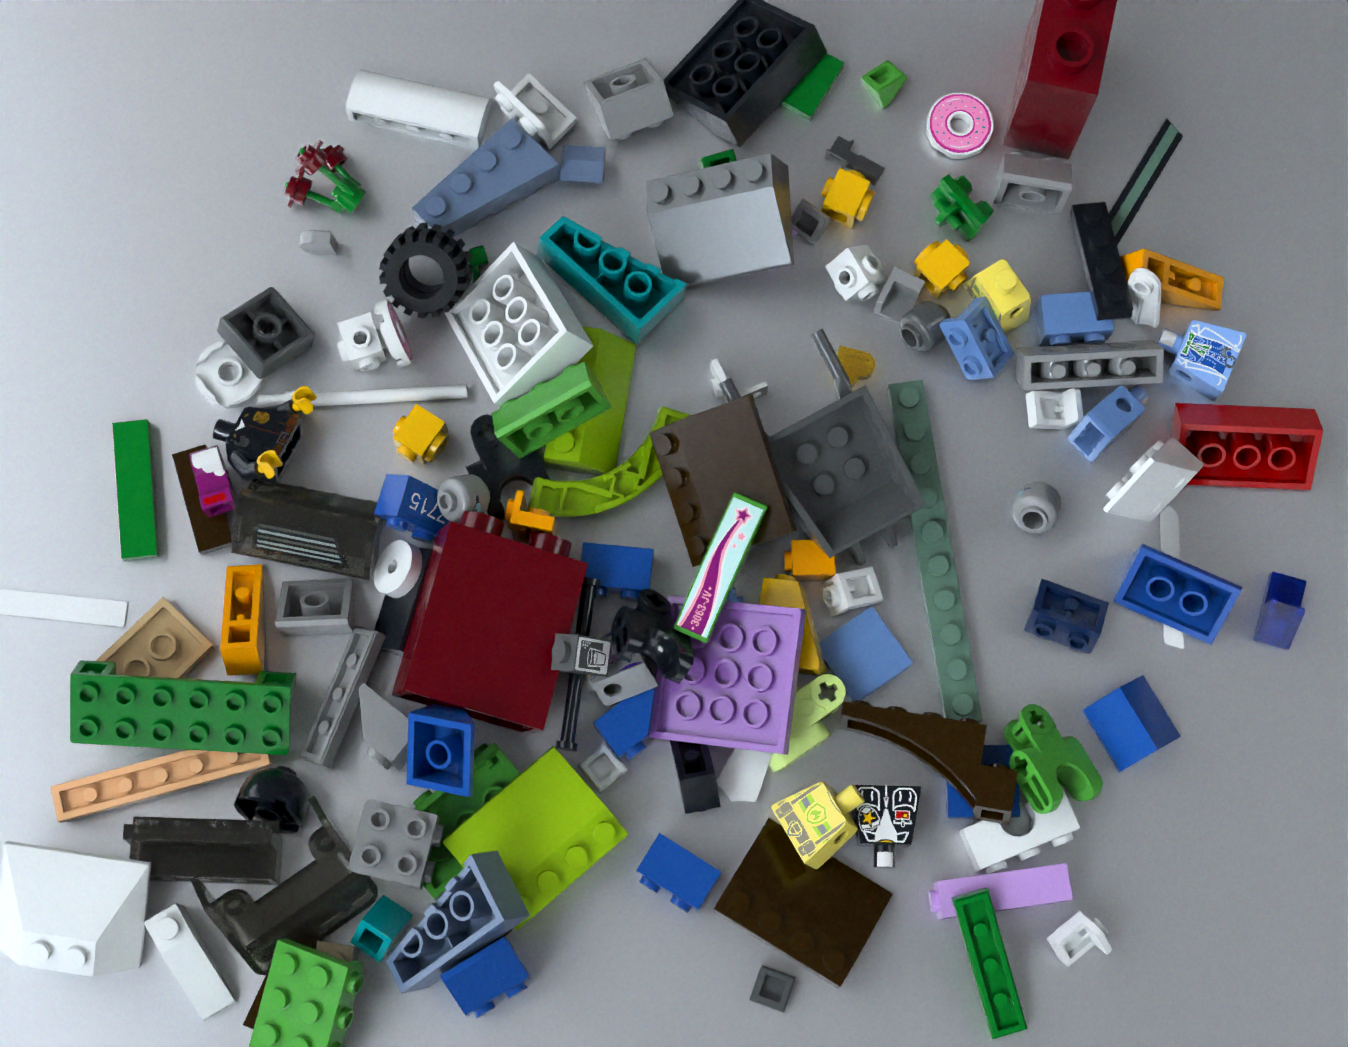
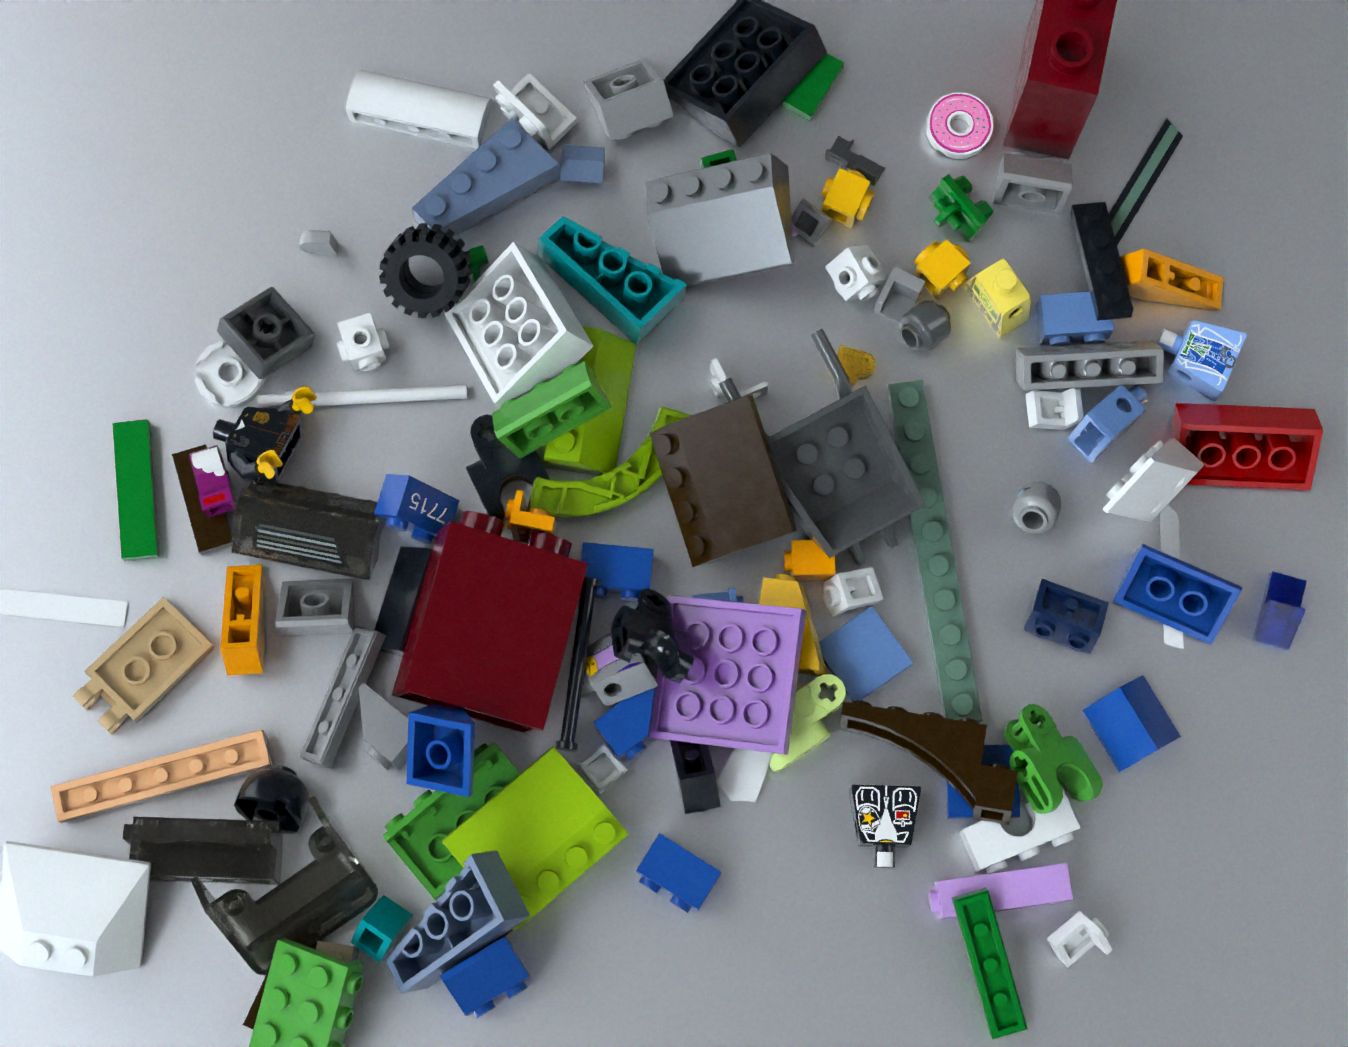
green bracket [70,660,296,755] -> none
white slope [143,903,236,1020] -> none
plant [284,140,366,214] -> none
light grey bracket [349,800,444,890] -> none
white tile [374,299,414,368] -> none
white piece [374,540,423,598] -> none
yellow brick [392,404,450,465] -> none
light grey head [437,474,490,523] -> none
dark grey brick [551,633,612,677] -> none
slope [673,492,768,643] -> none
dark brown slope [713,818,893,988] -> none
dark grey tile [749,965,796,1013] -> none
light yellow torso [771,782,865,870] -> none
bright green slope [860,60,907,109] -> none
medium blue bracket [939,297,1014,380] -> none
white piece [1127,268,1161,328] -> none

